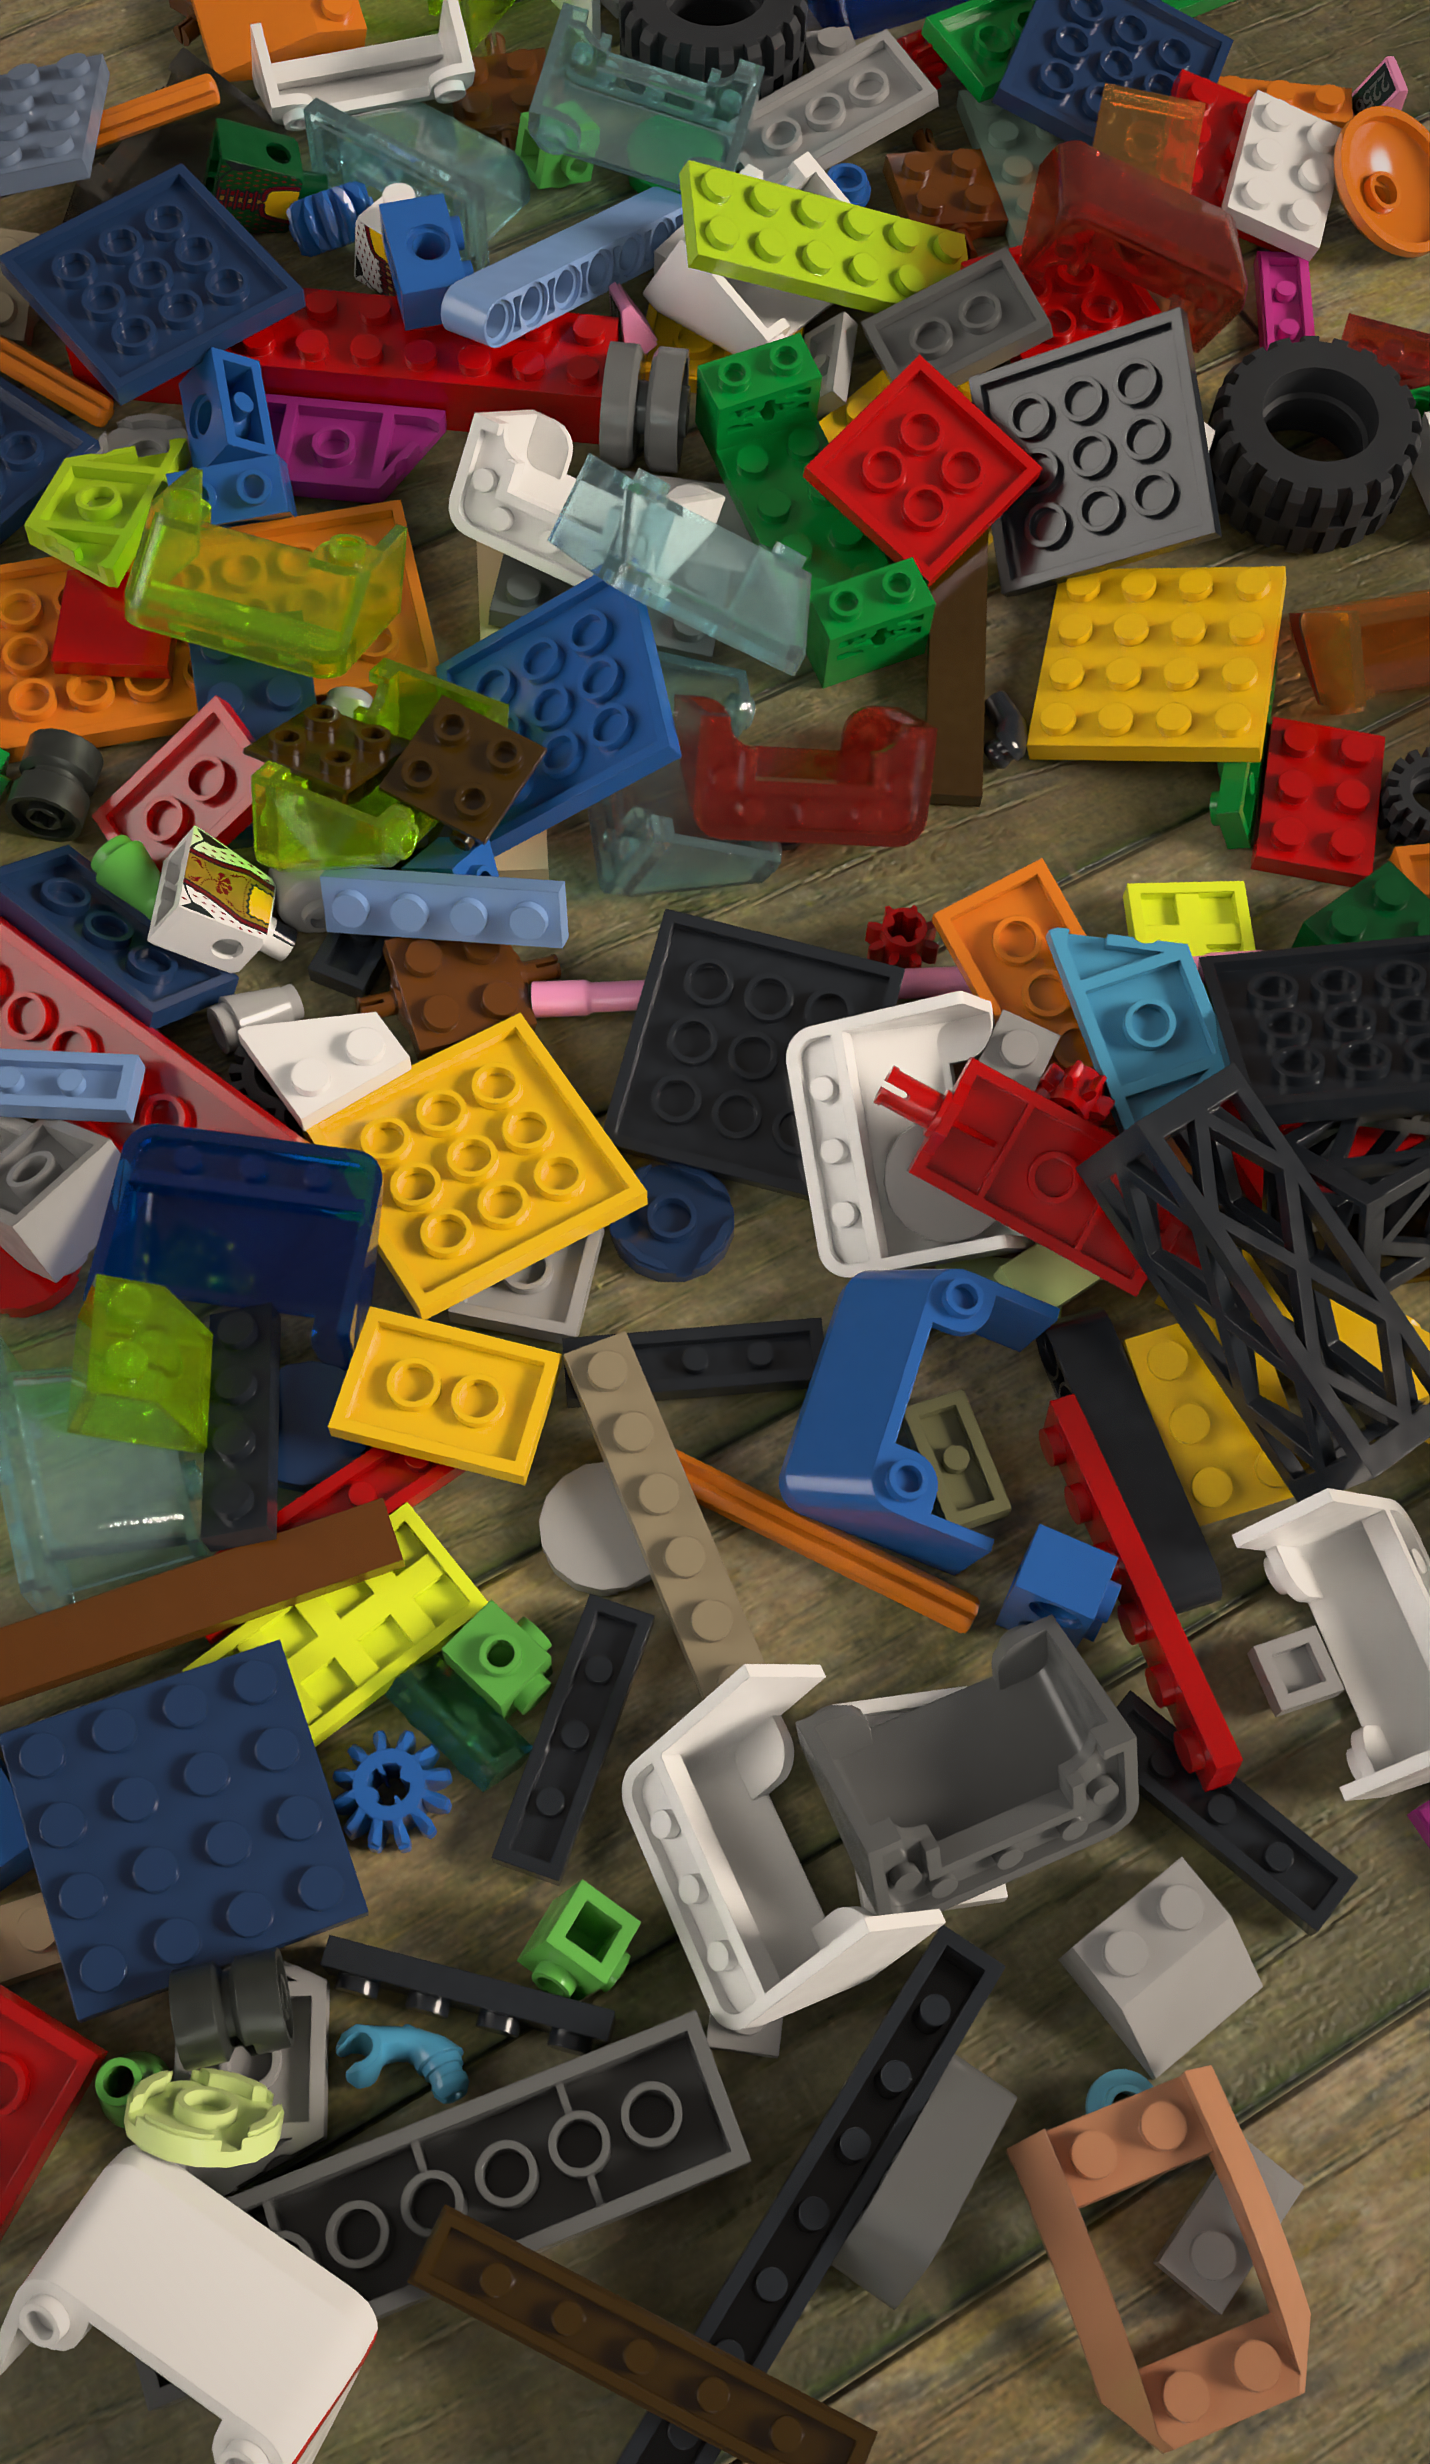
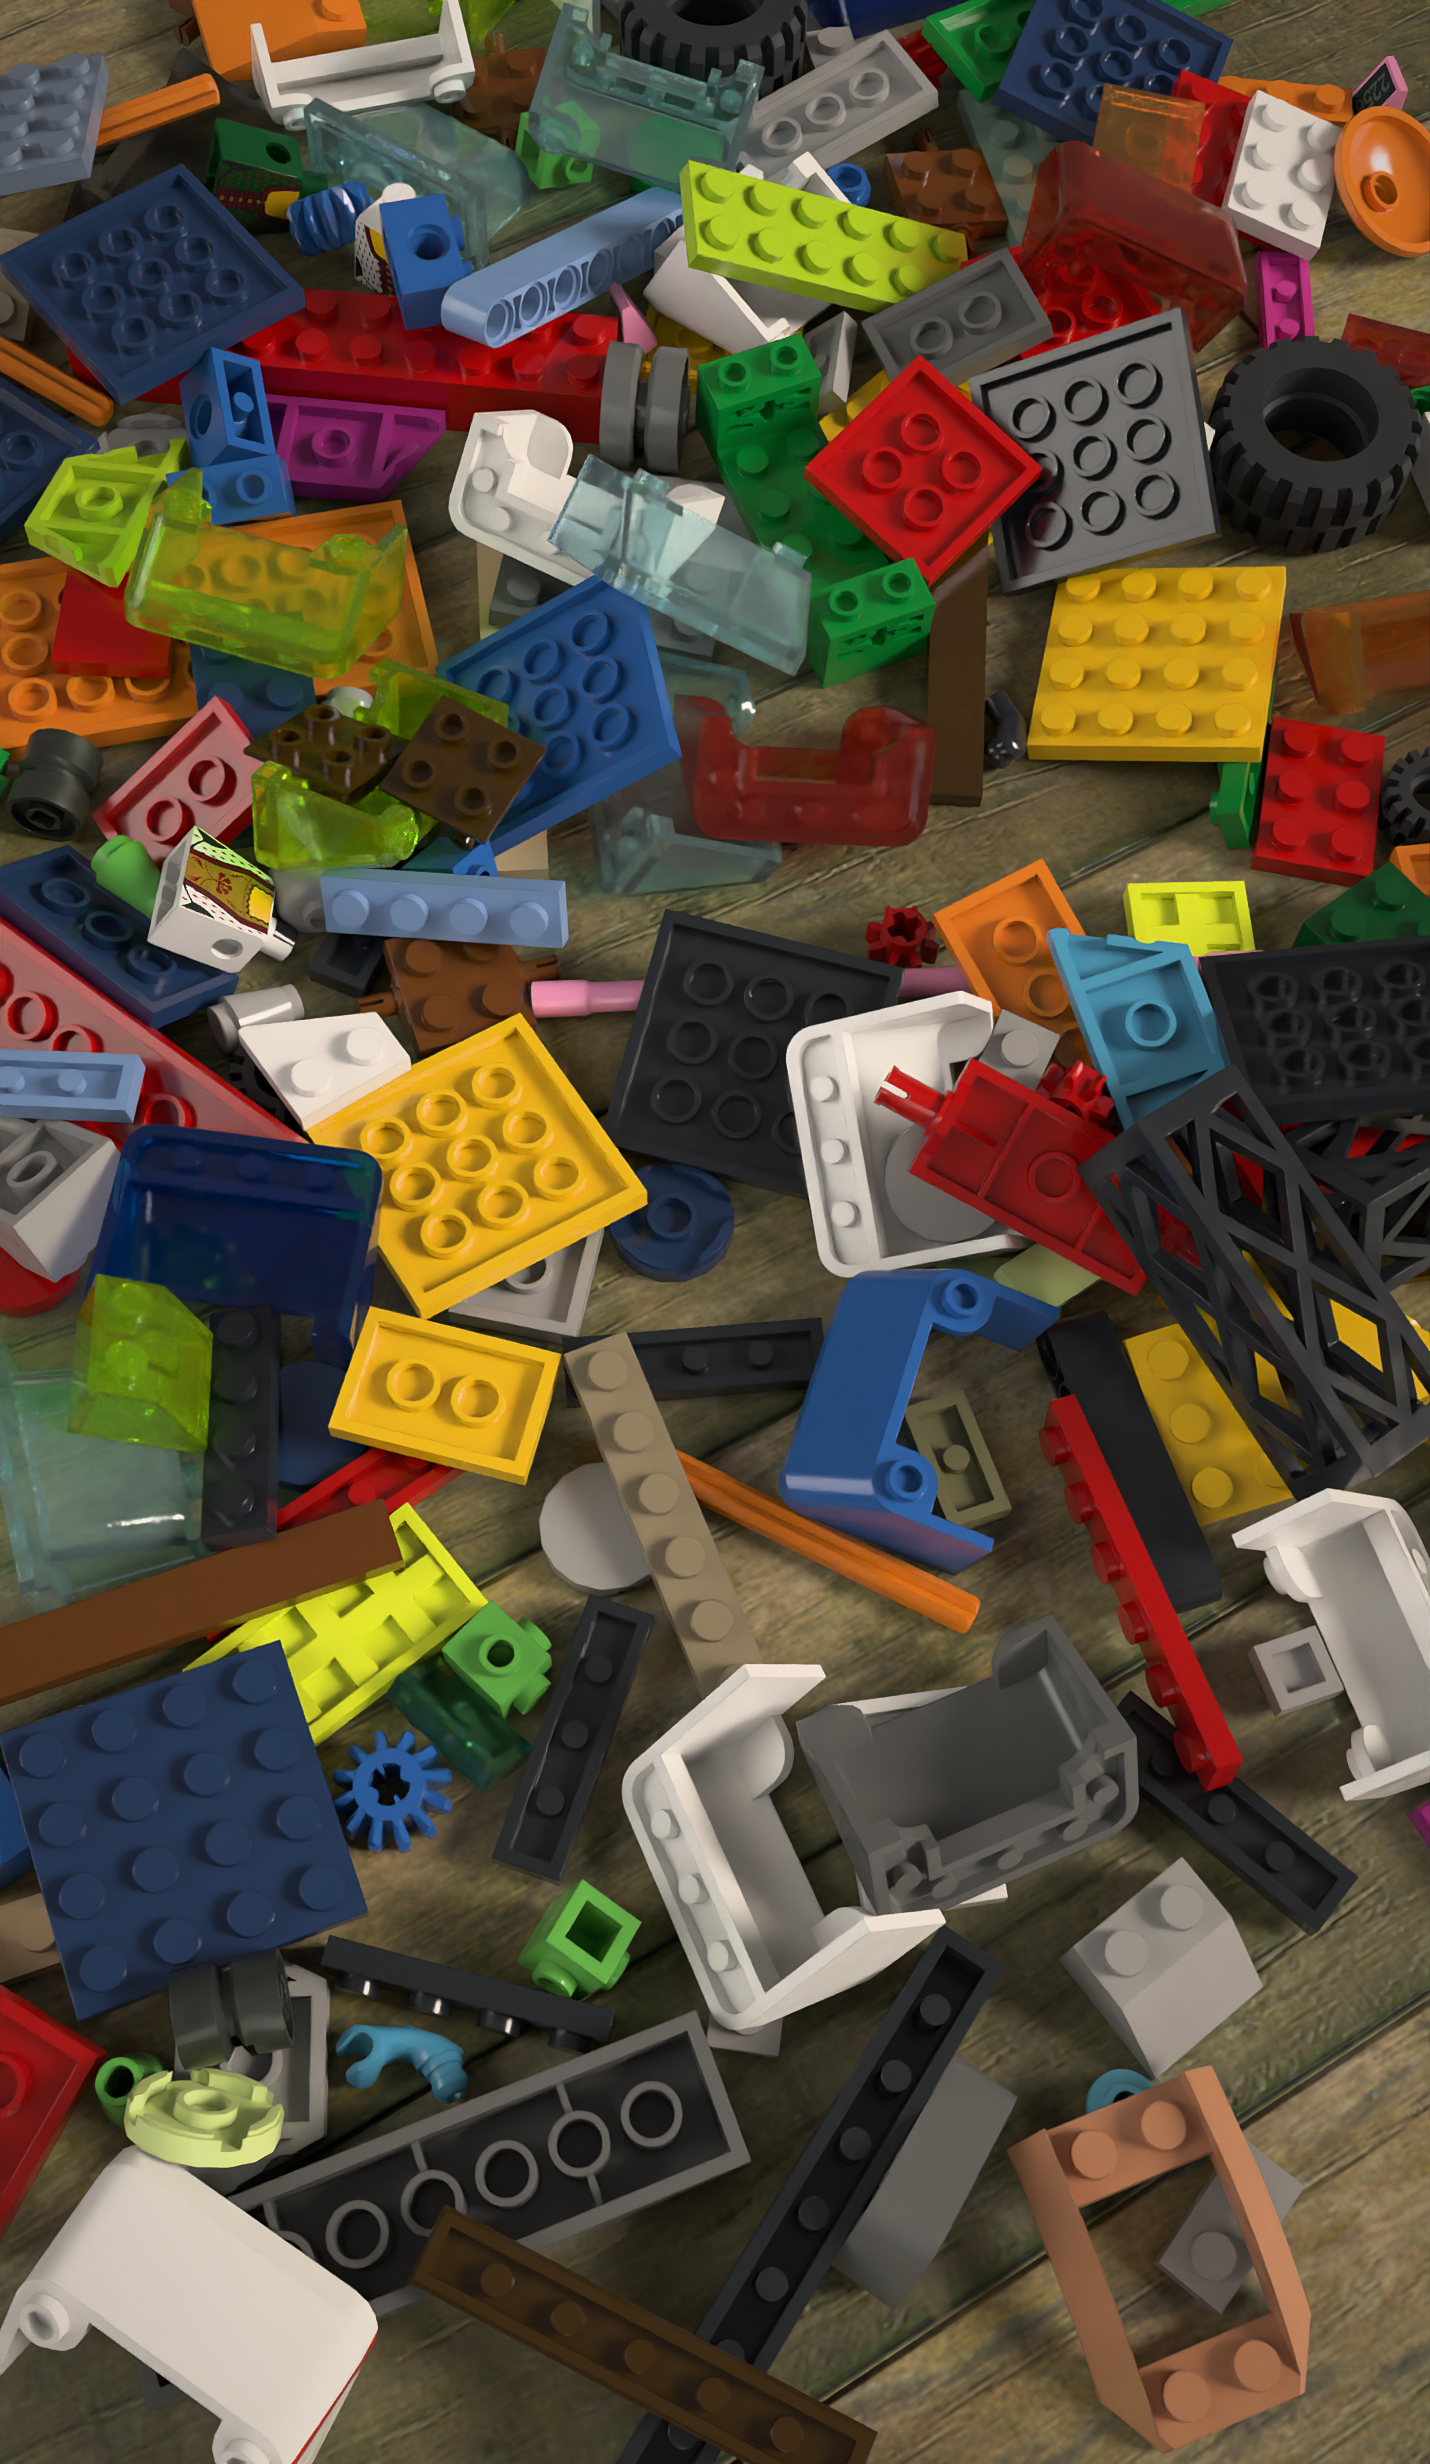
blue brick [995,1524,1122,1648] -> none

